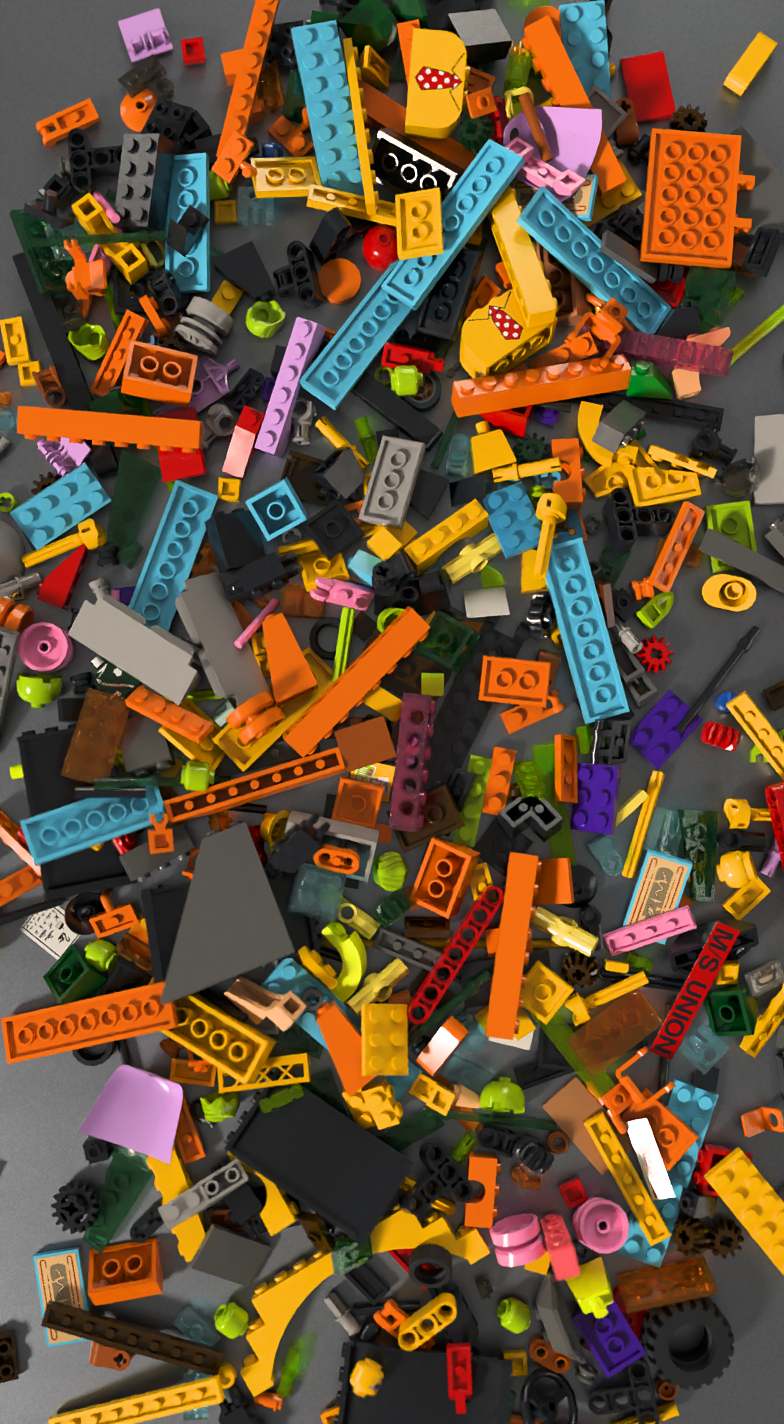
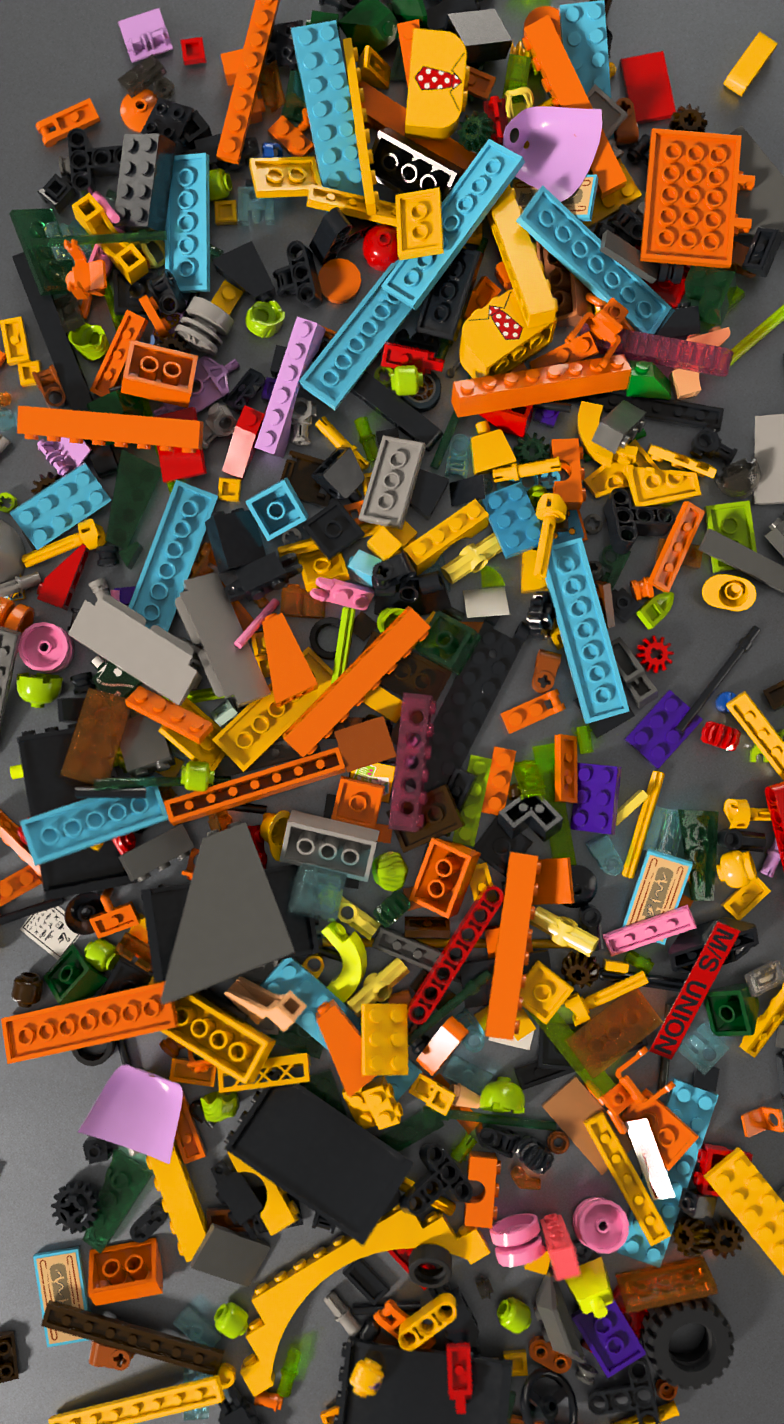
black tile [24,190,75,229] -> none
orange plate [148,812,174,854] -> none
light grey slope [158,1159,249,1230] -> none
black slope [167,204,210,257] -> none
orange plate [211,130,257,183] -> none
orange wheel [226,690,286,746] -> none
clear neon green axle [259,1083,304,1113] -> none
black hinge [264,812,330,877] -> none
yellow plate [298,945,338,990] -> none
dark brown plate [298,1211,337,1251] -> none
dark grey bush [302,987,323,1010] -> none
orange plate [314,845,360,874] -> none
clear green slope [331,1236,373,1276] -> none
lime tile [421,673,444,696] -> none
orange bracket [465,87,497,119] -> none
orange tile [479,655,551,708] -> none
bright pink slope [504,137,586,195] -> none
dark orange piece [518,92,554,163] -> none
red plate [558,1176,589,1209] -> none
black plate [589,717,632,764] -> none
light grey axle [611,615,643,654] -> none
yellow tile [714,960,739,985] -> none
none -> dark brown head [11,972,44,1008]

